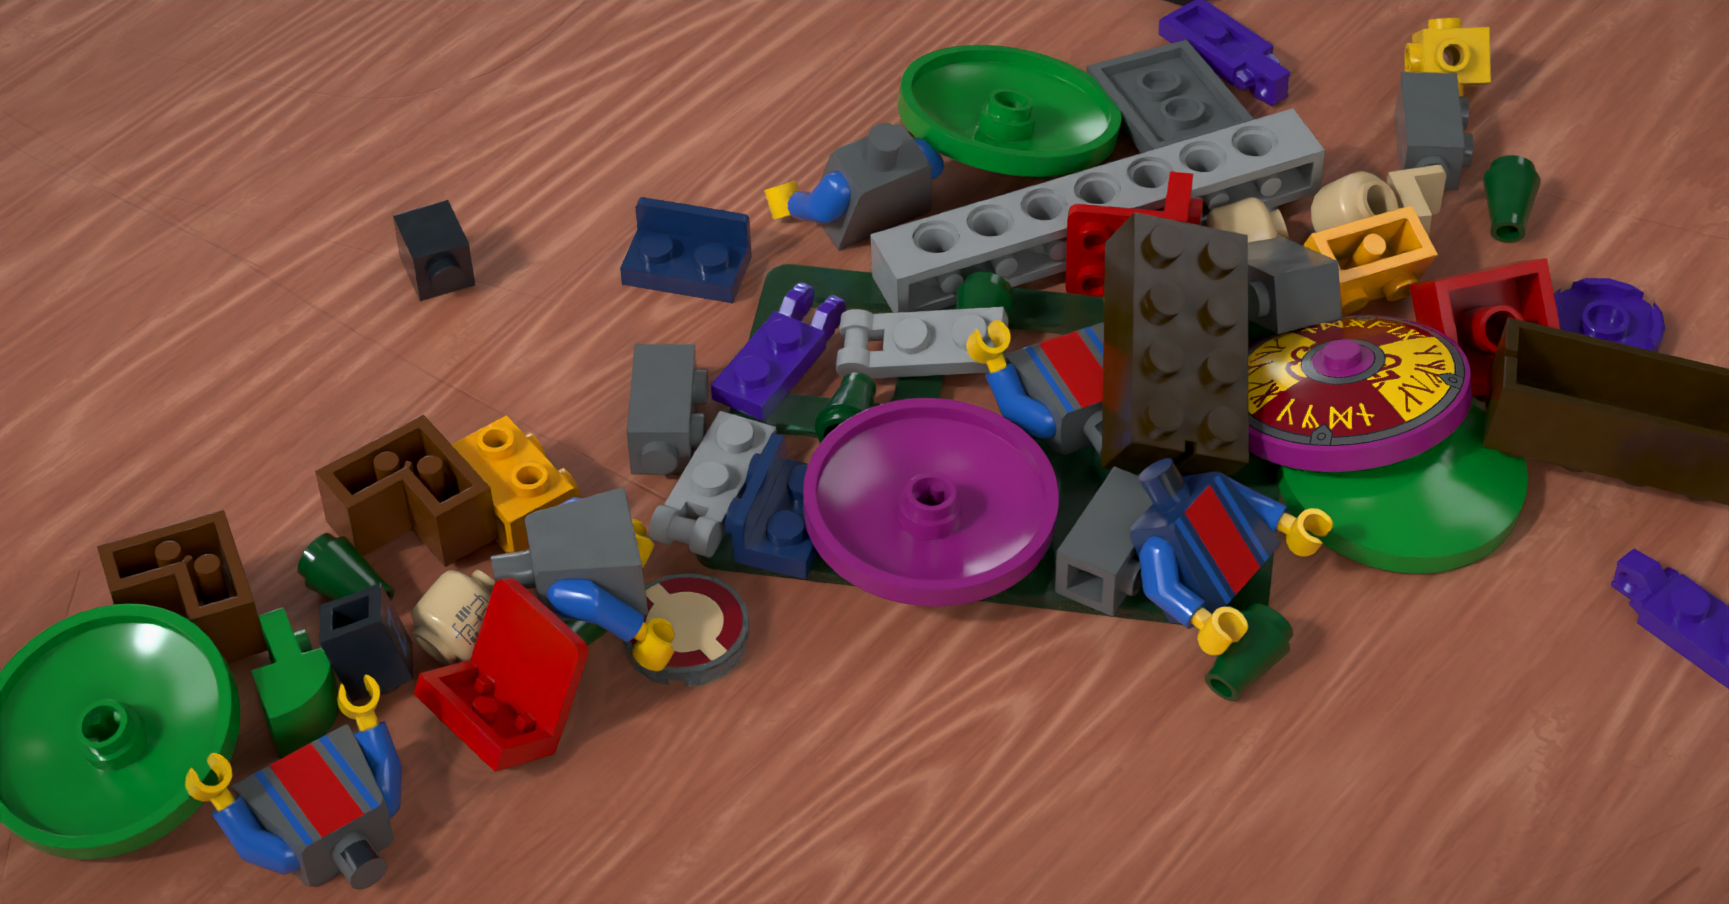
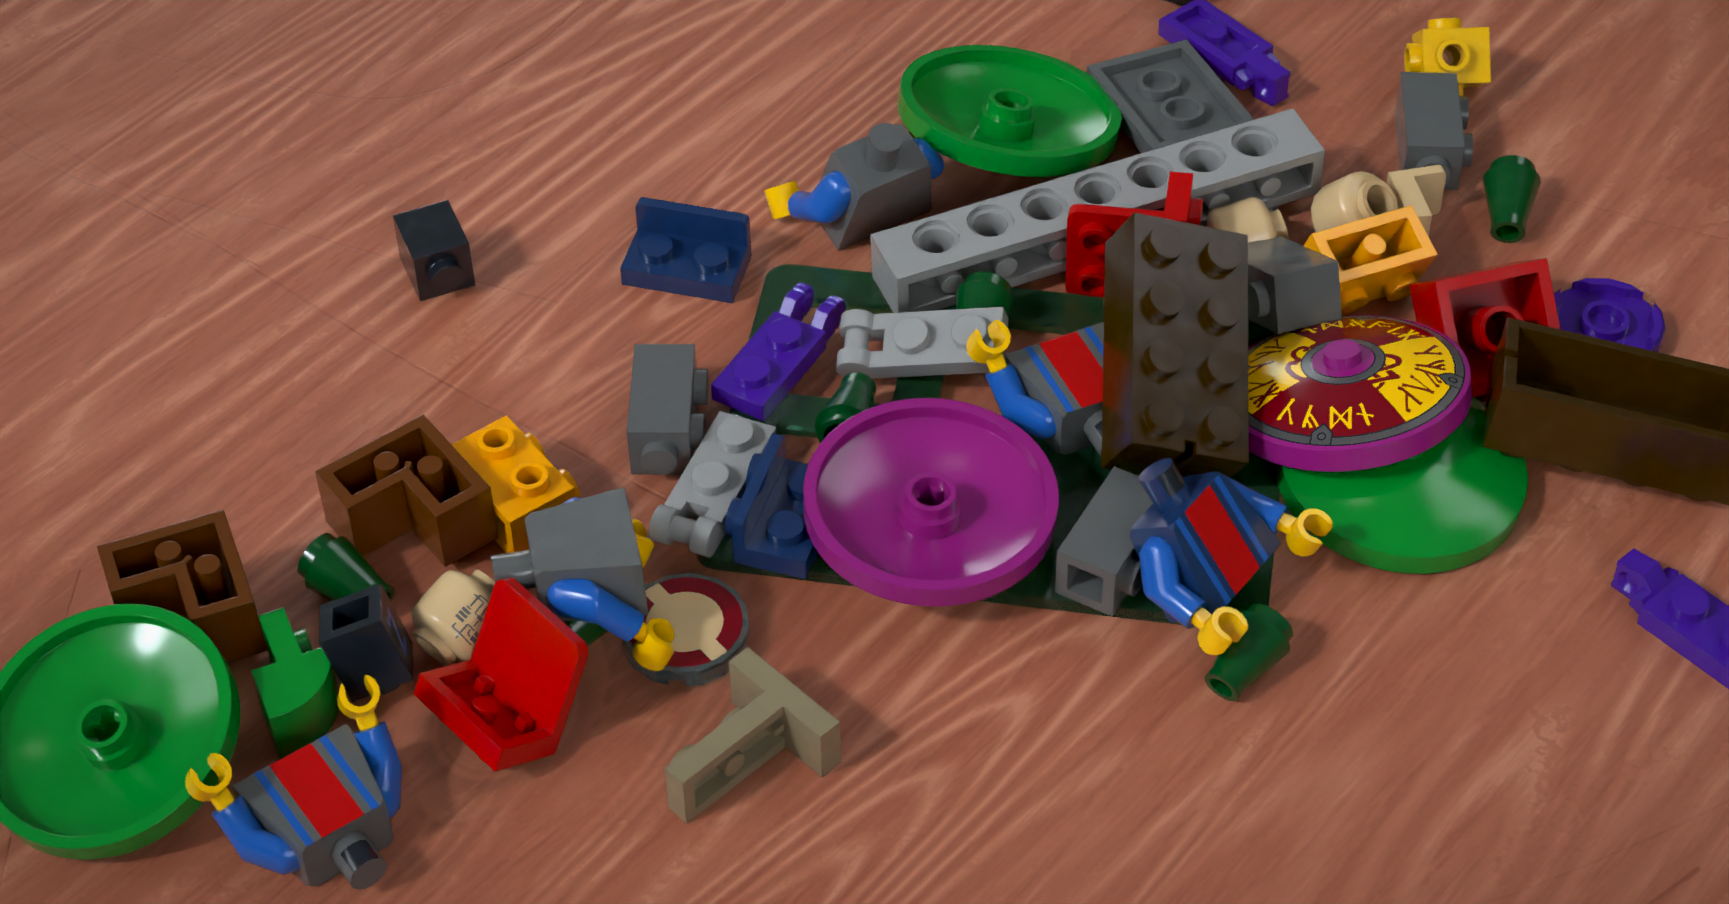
none -> dark tan bracket [665,647,841,824]

